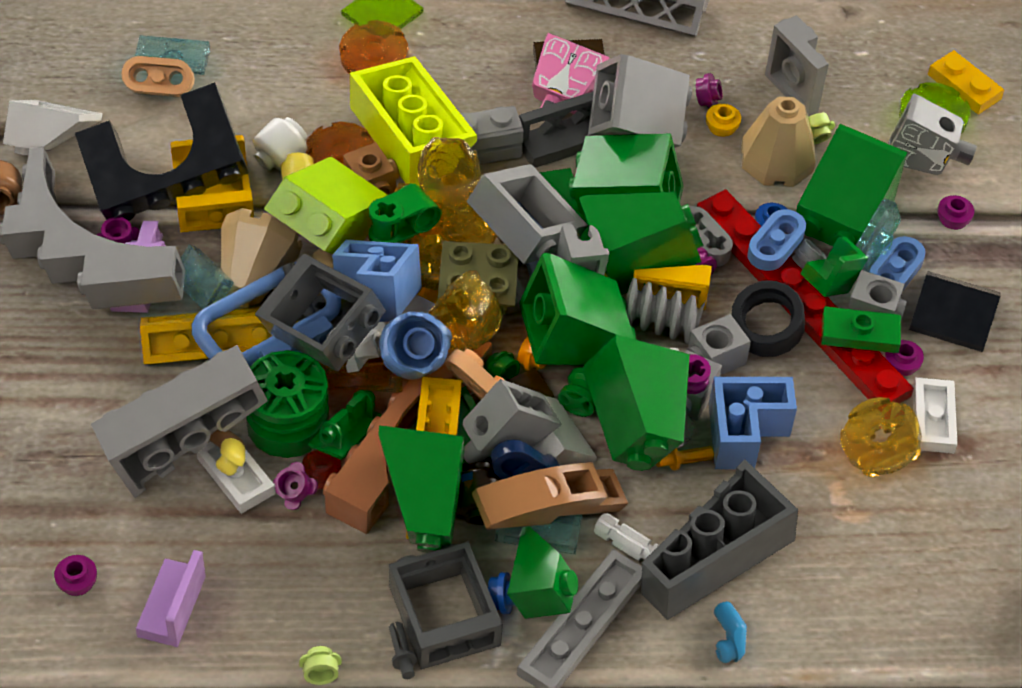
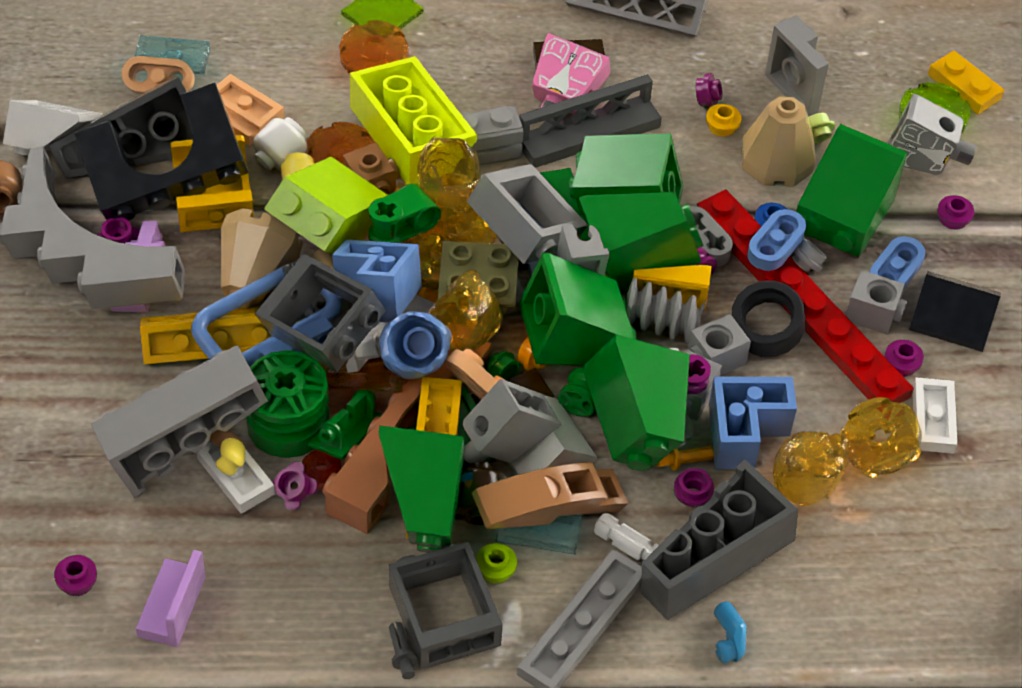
clear light blue plate [181,244,234,309] -> none
yellowish green plate [299,646,342,685] -> none
blue plate [488,572,515,614] -> none
dark blue plate [491,440,560,479] -> none
green slope [507,526,578,619] -> none
light grey slope [588,54,692,148] -> none
green panel [800,236,869,297] -> none
green plate [821,306,901,353] -> none
clear light blue plate [856,198,901,277] -> none
none -> dark grey wedge [48,76,193,178]
none -> light nougat plate [217,74,284,146]
none -> lime plate [476,543,517,584]
none -> magenta plate [674,468,714,507]
none -> clear yellow hair [773,430,849,506]

